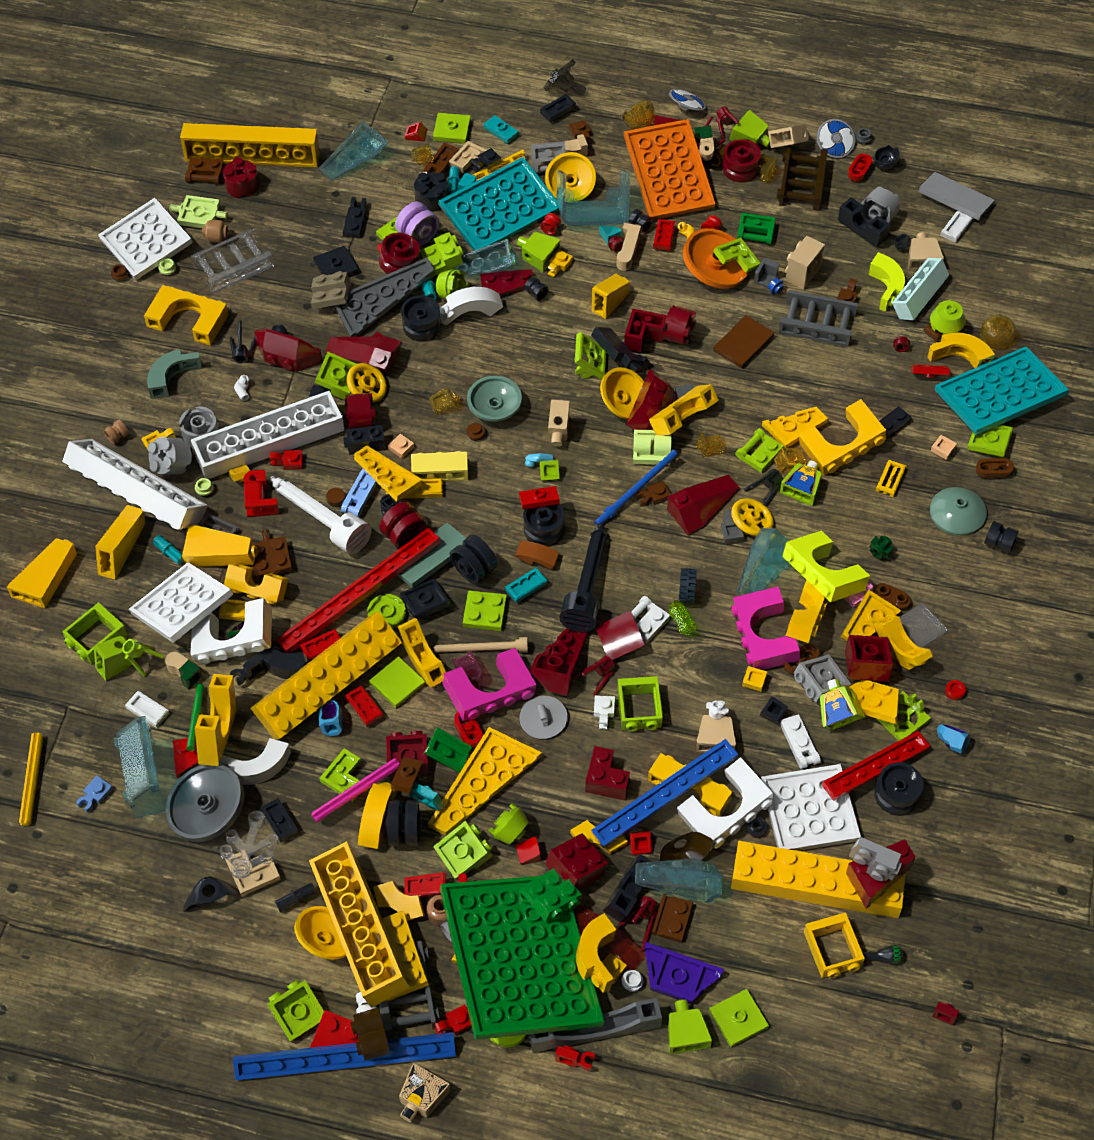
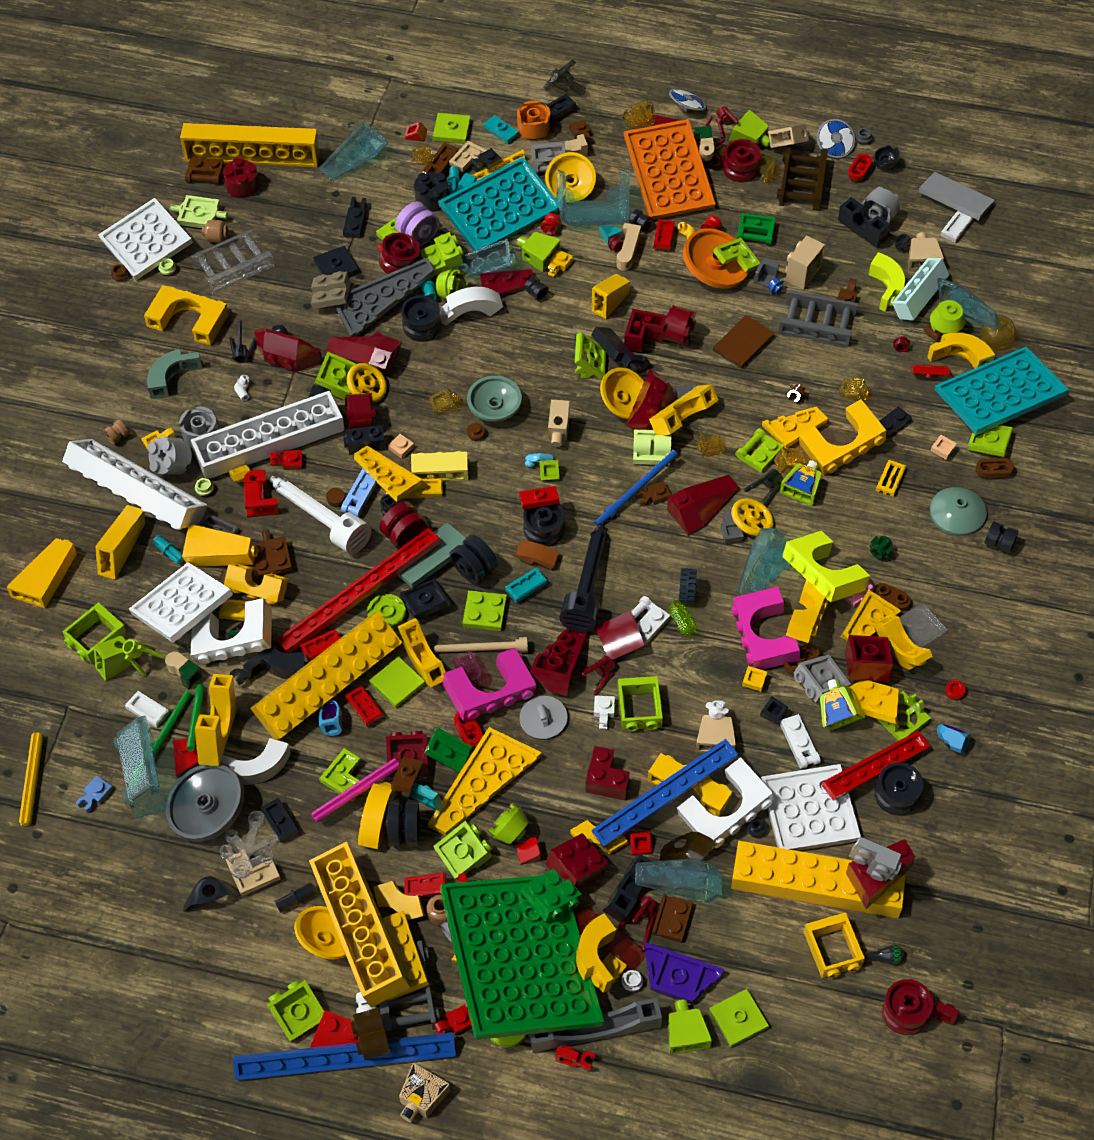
none -> green bar [126,691,192,794]
none -> orange brick [517,101,550,140]
none -> reddish brown plate [787,383,806,404]
none -> clear yellow bracket [838,378,869,402]
none -> dark red wheel [881,979,934,1035]
none -> clear light blue wedge [937,278,999,329]

